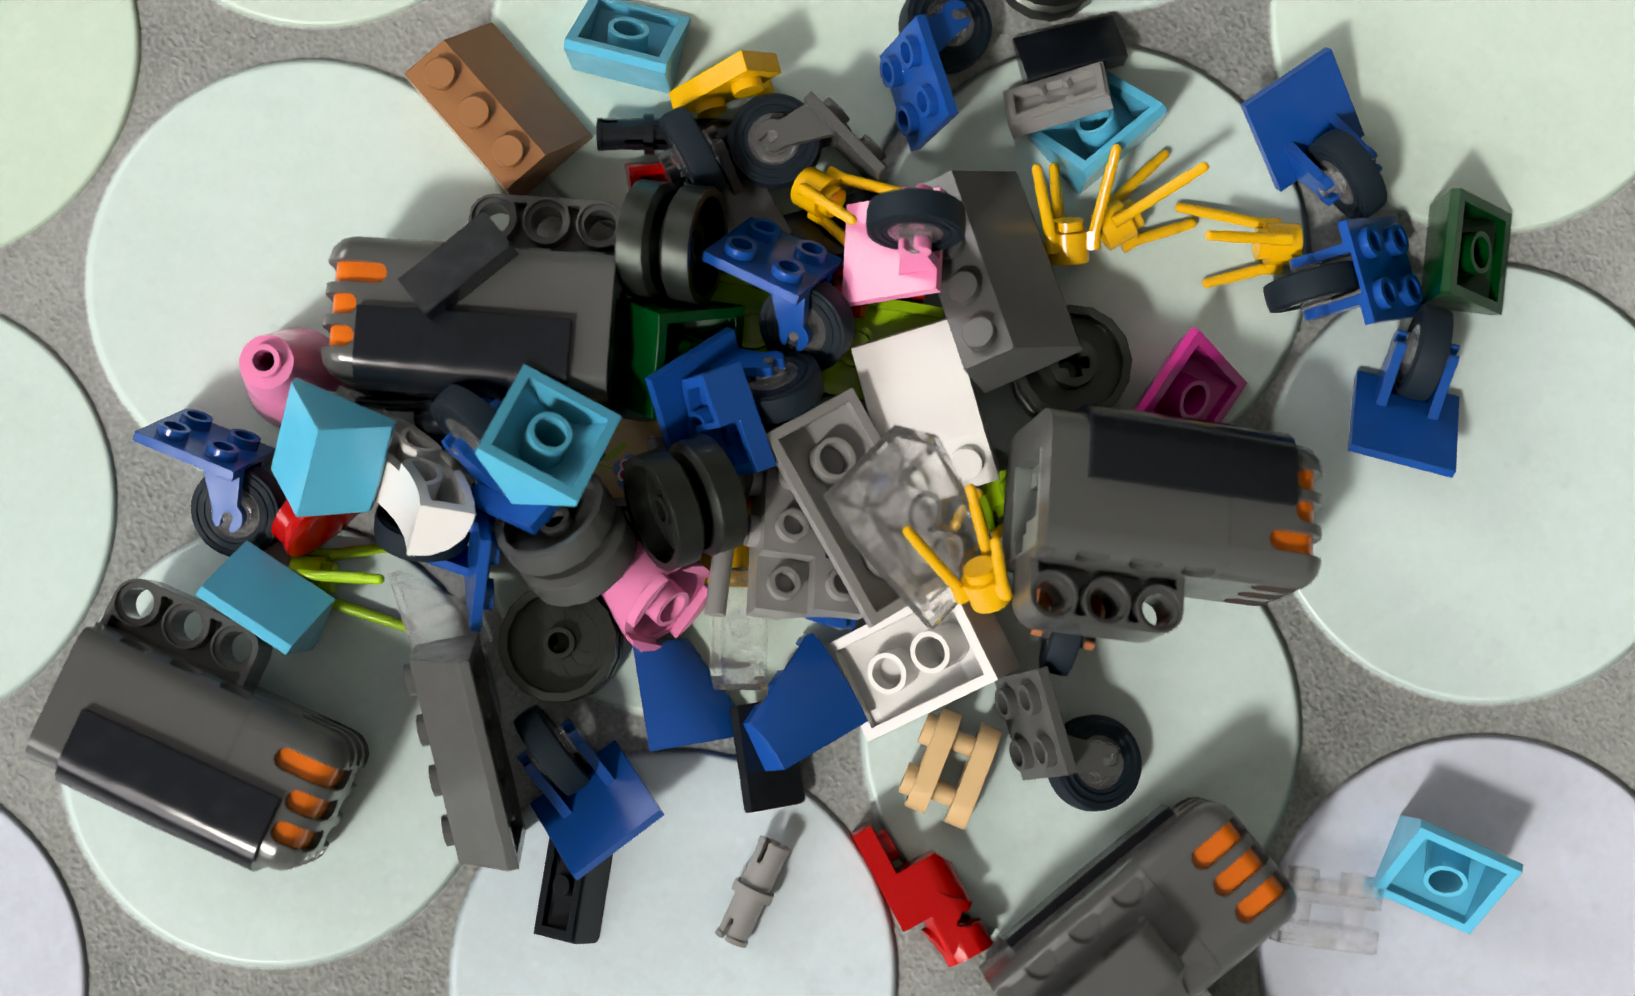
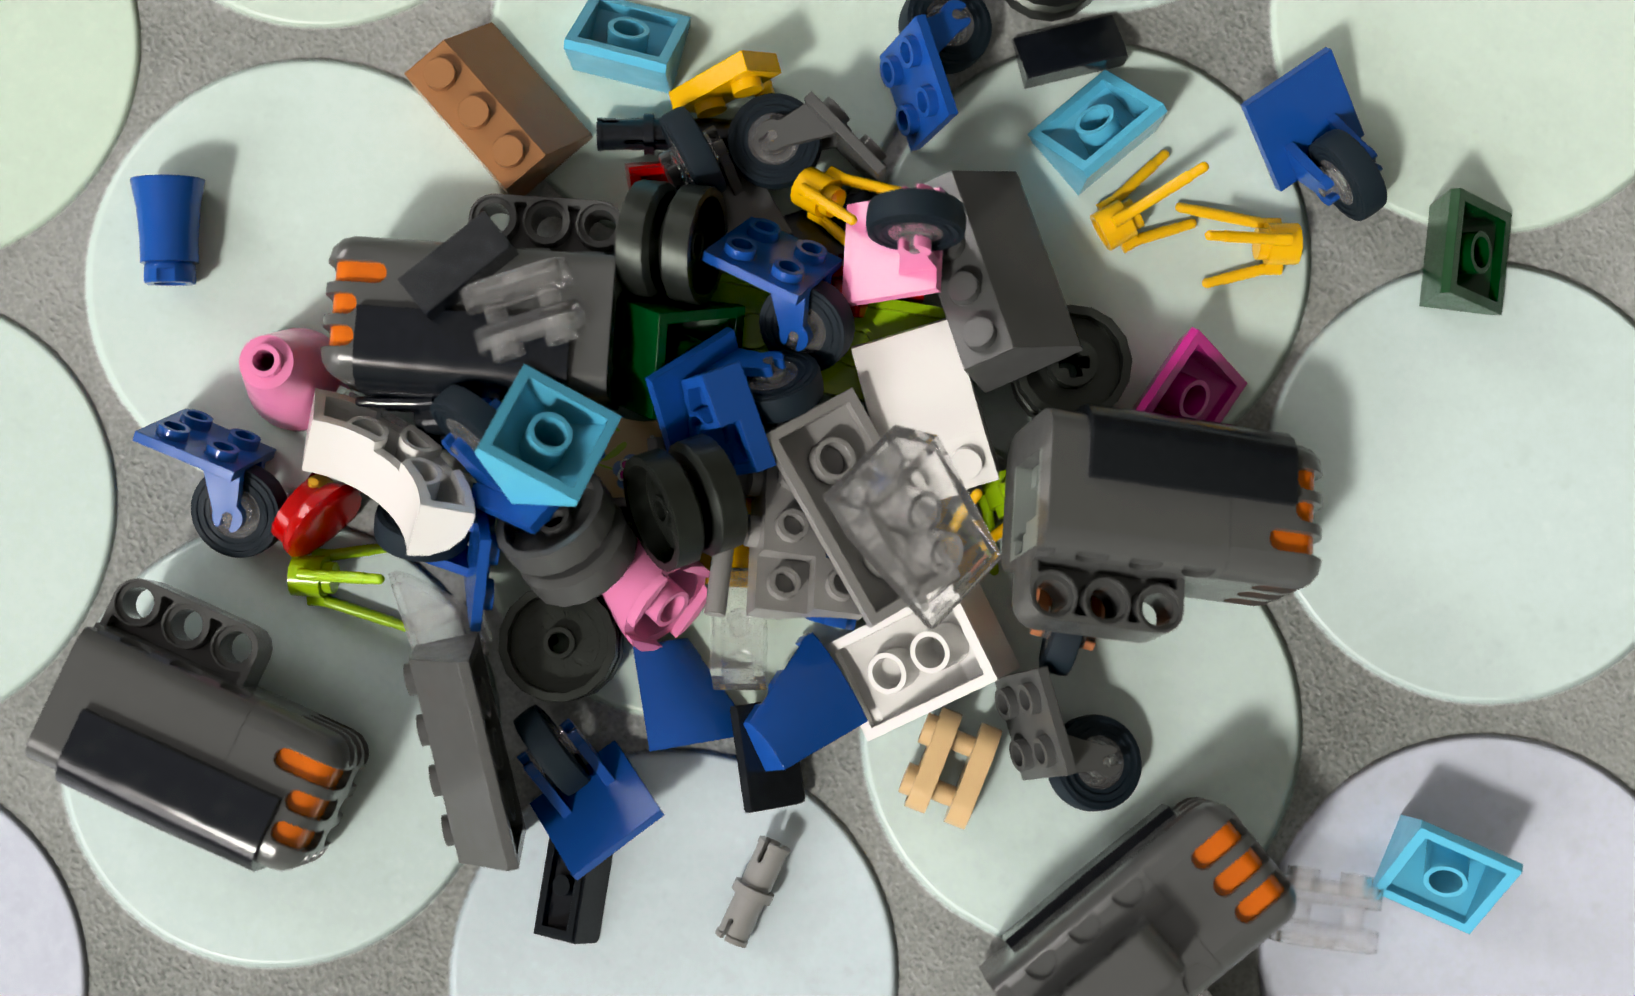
medium azure slope [195,540,335,655] -> none
medium azure slope [271,377,397,517] -> none
red plate [852,822,993,967] -> none
yellow plant [902,483,1014,614] -> none
light grey plate [1003,61,1114,139] -> none
yellow plant [1032,144,1122,266] -> none
blue plate [1263,215,1423,325] -> none
blue plate [1348,304,1460,478] -> none
none -> blue plant [130,175,206,286]
none -> clear brick [460,257,586,363]

